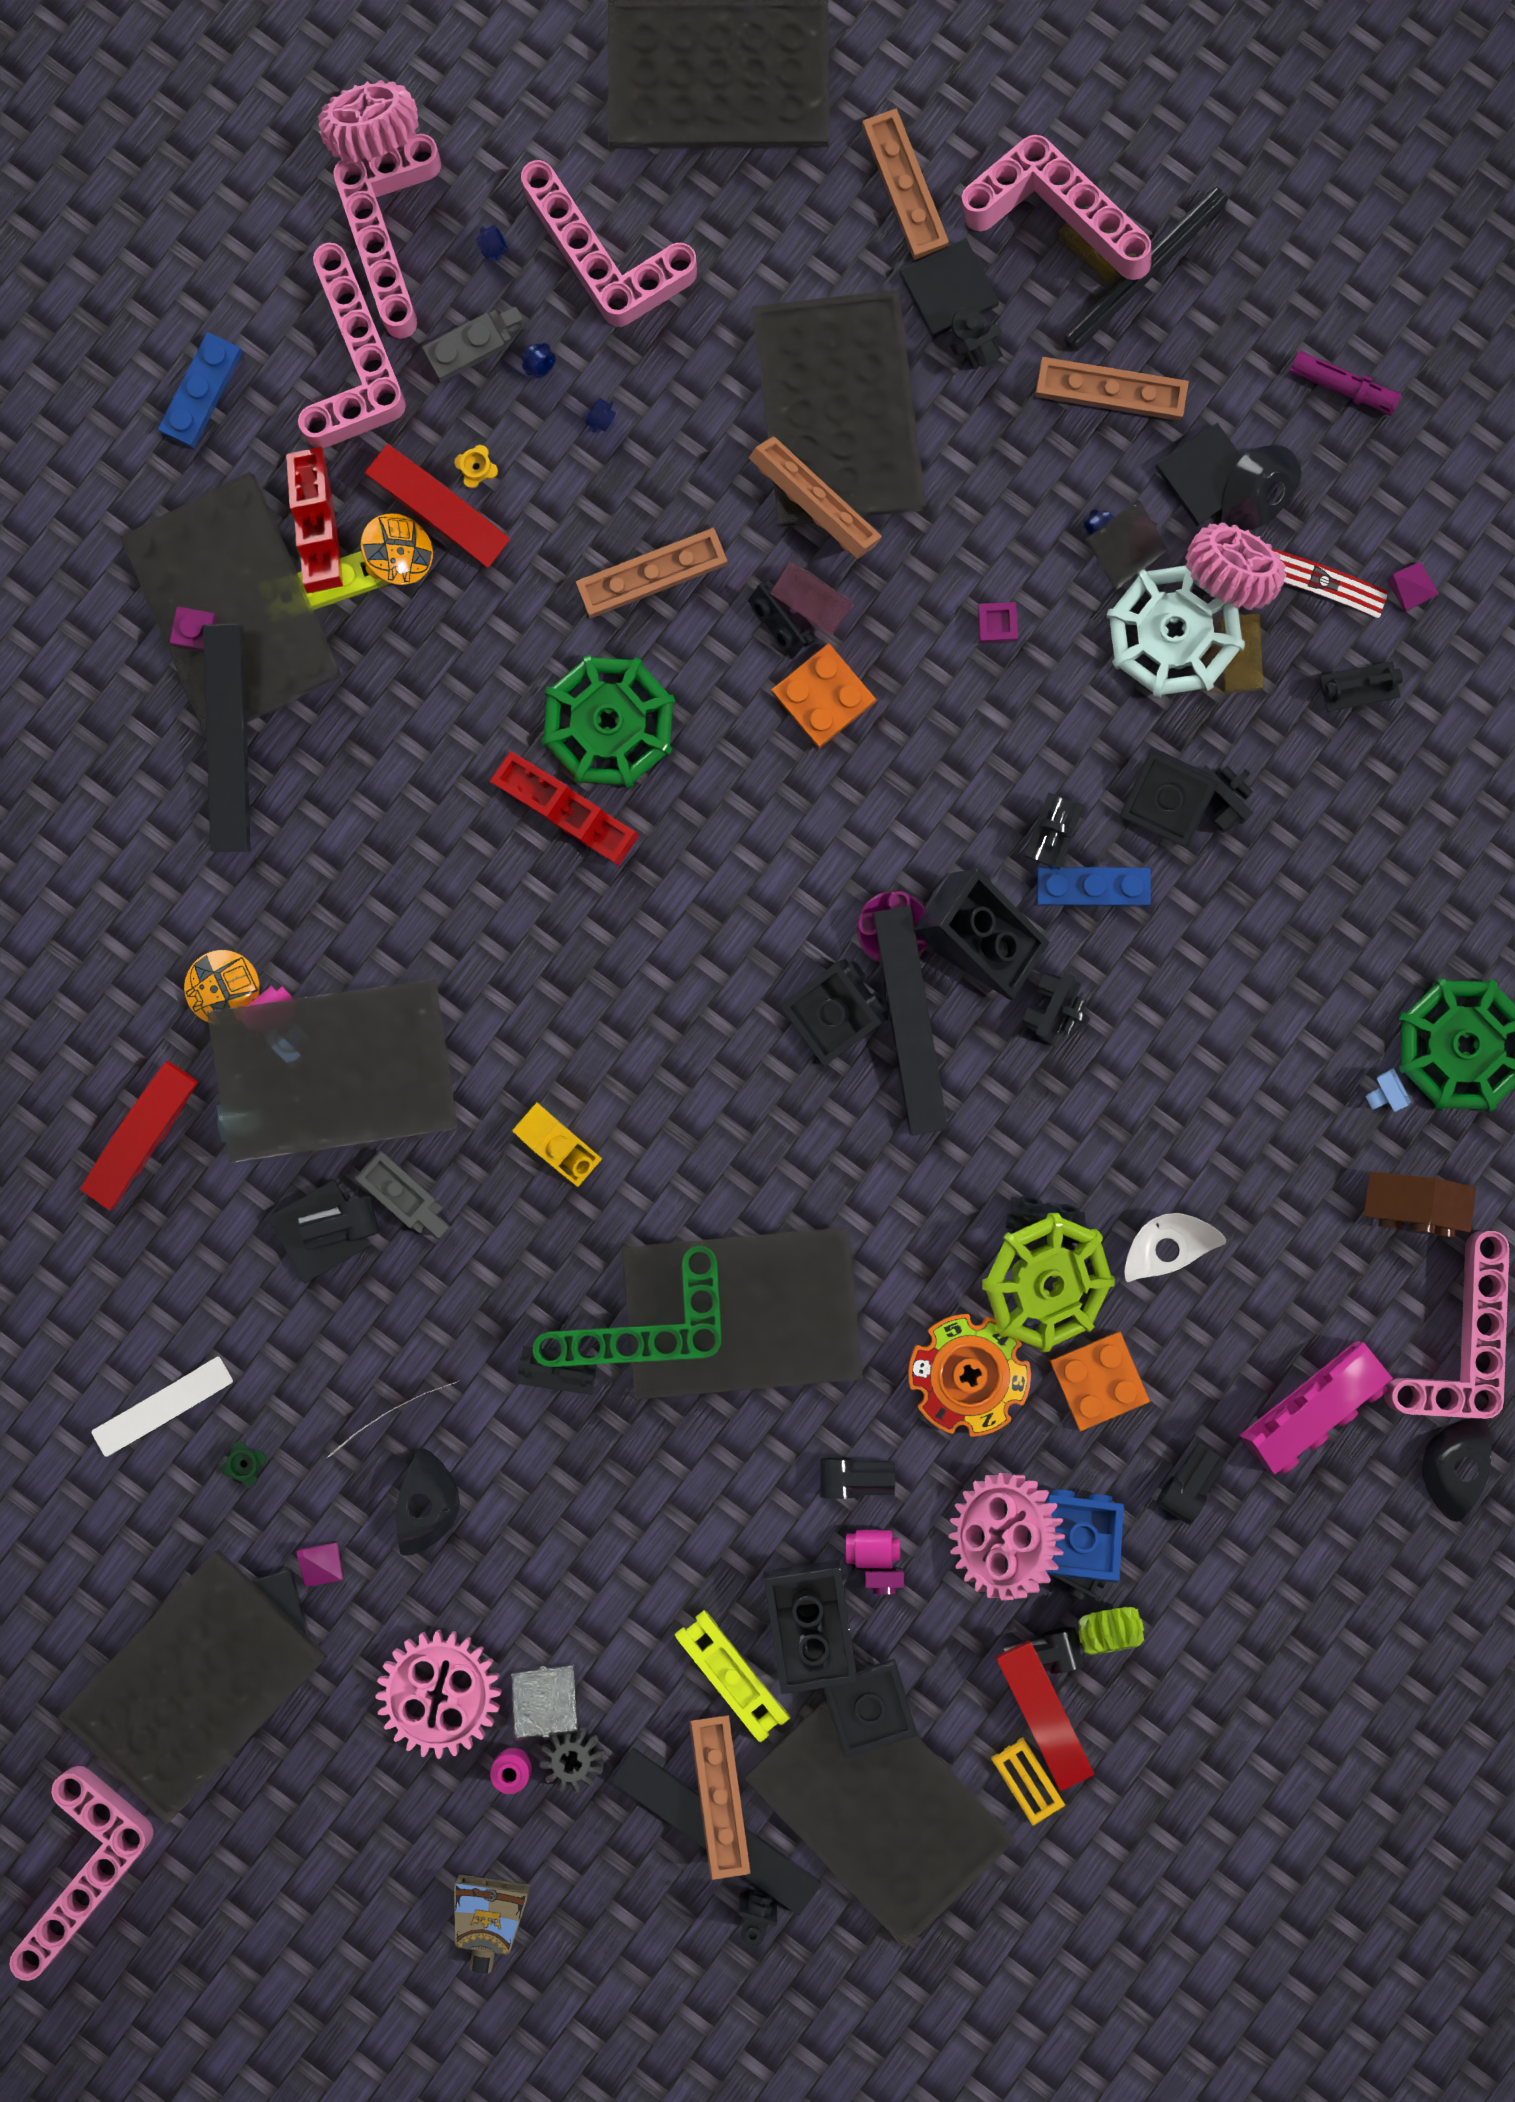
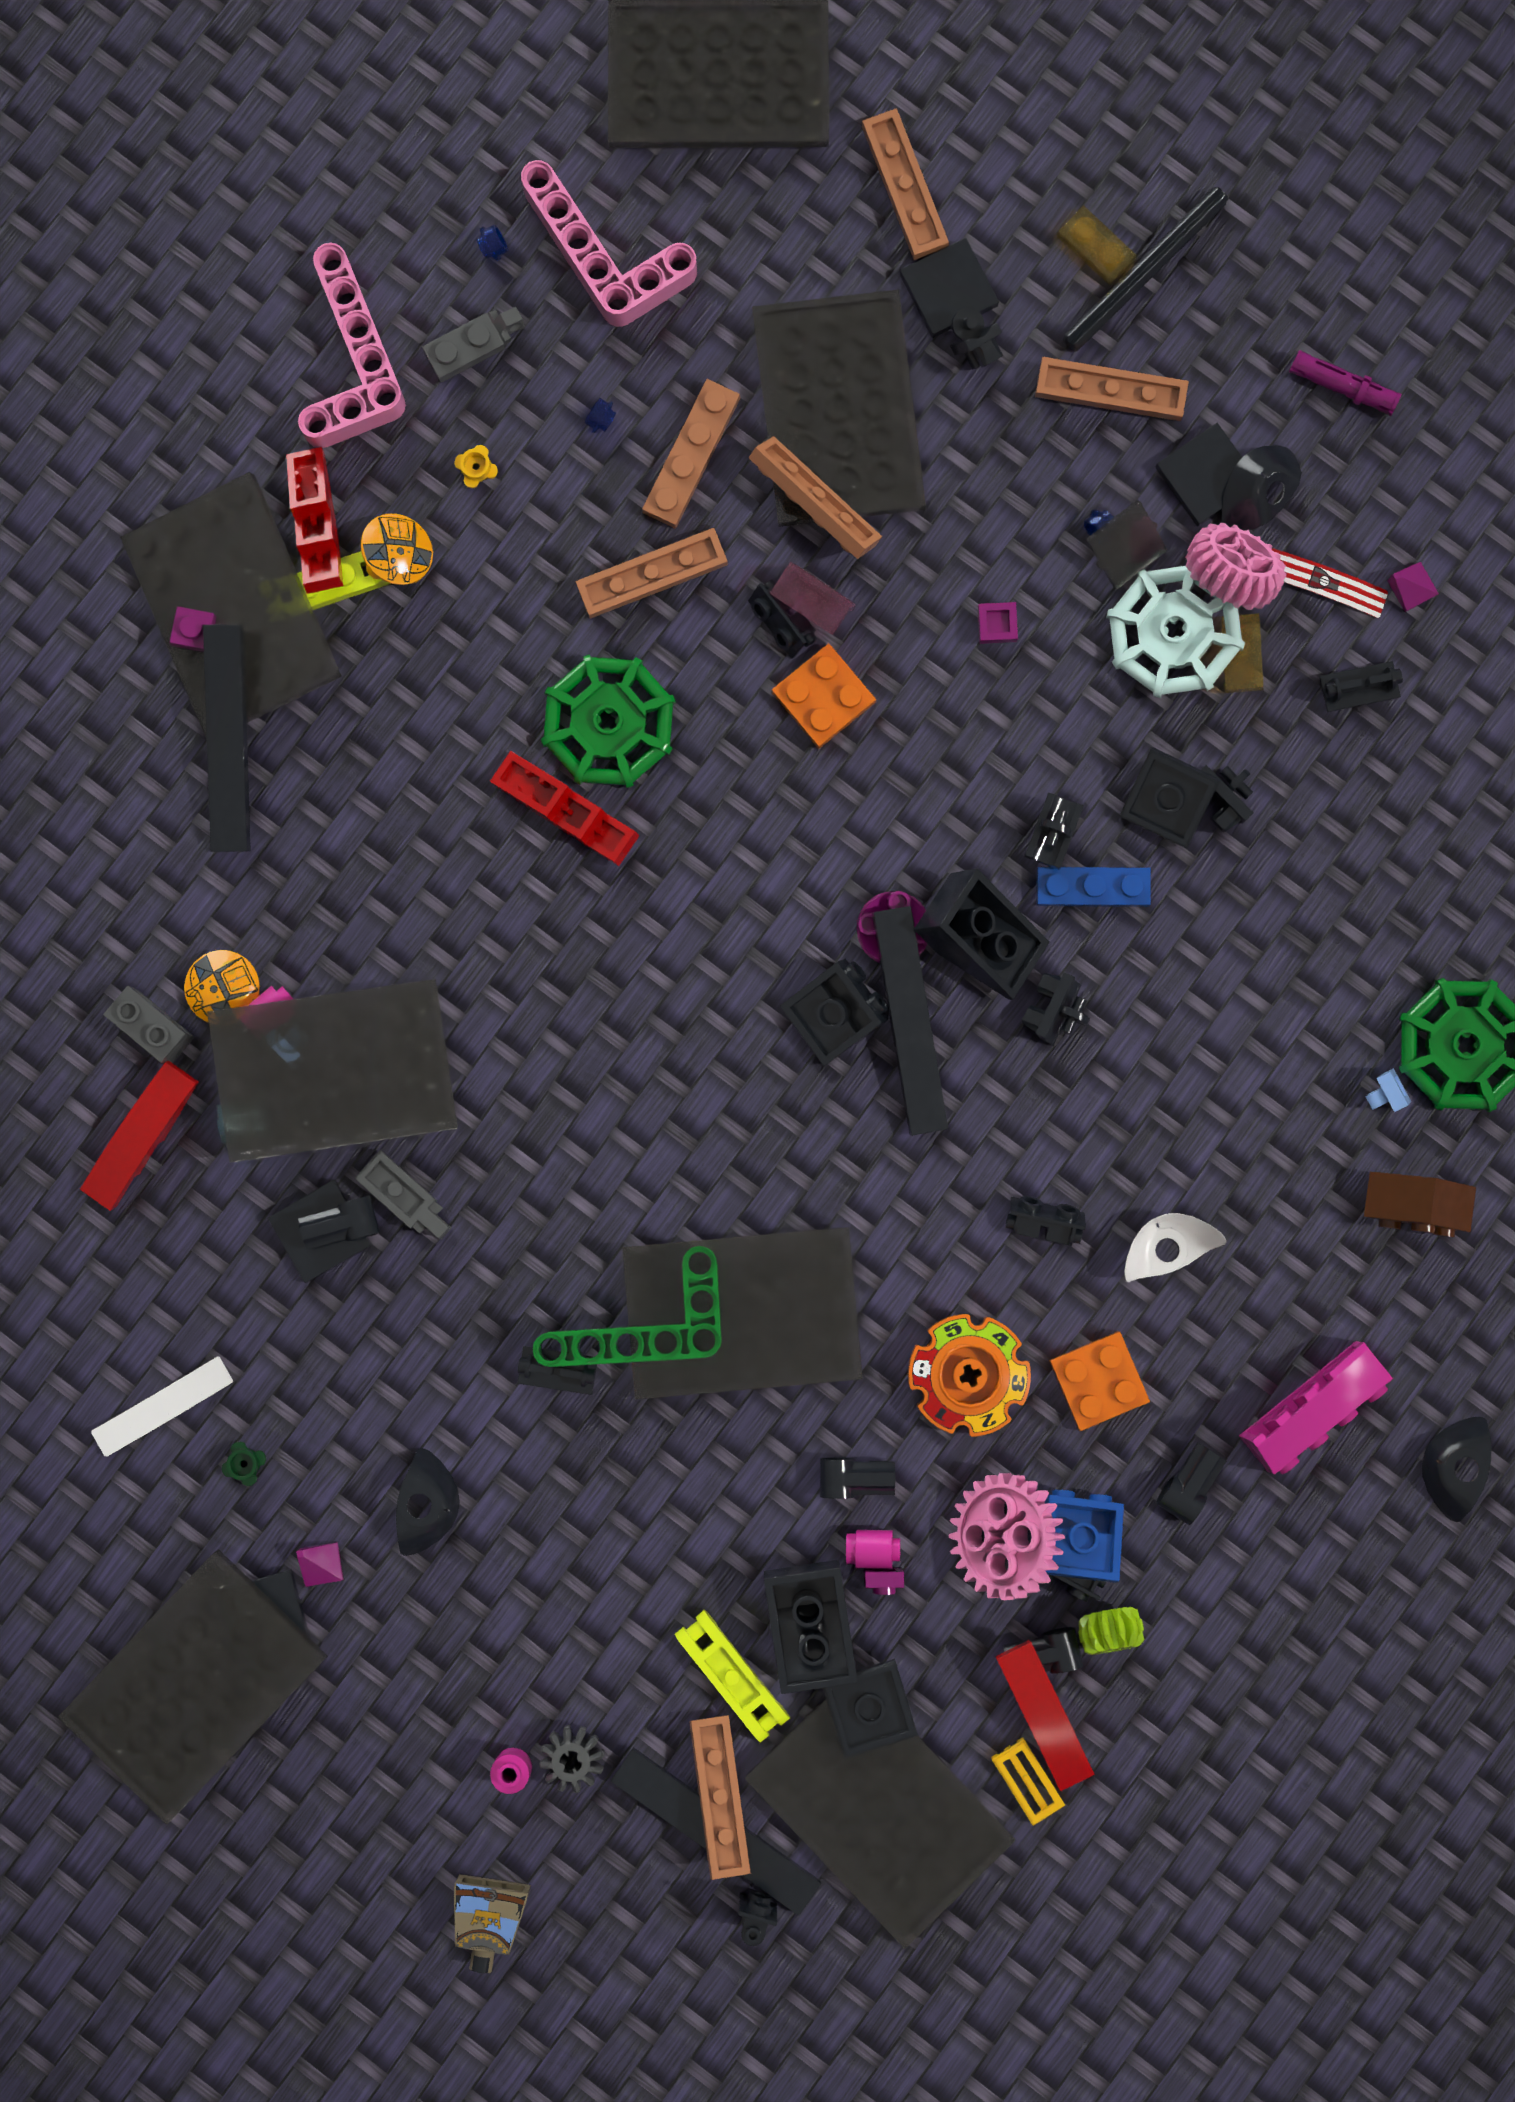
bright pink beam [9,1766,154,1981] -> none
blue plate [158,332,243,450] -> none
bright pink gear [318,80,419,162] -> none
white sticker [327,1381,459,1458] -> none
bright pink beam [333,134,441,339] -> none
red slope [364,444,510,568] -> none
bright pink gear [376,1630,502,1759] -> none
yellow slope [512,1102,602,1187] -> none
clear smoke piece [512,1665,579,1741] -> none
clear blue plate [522,342,556,378] -> none
bright pink beam [962,135,1151,280] -> none
lime plate [982,1213,1115,1352] -> none
bright pink beam [1384,1231,1509,1419] -> none
none -> dark grey brick [103,986,195,1064]
none -> nougat plate [642,379,740,529]

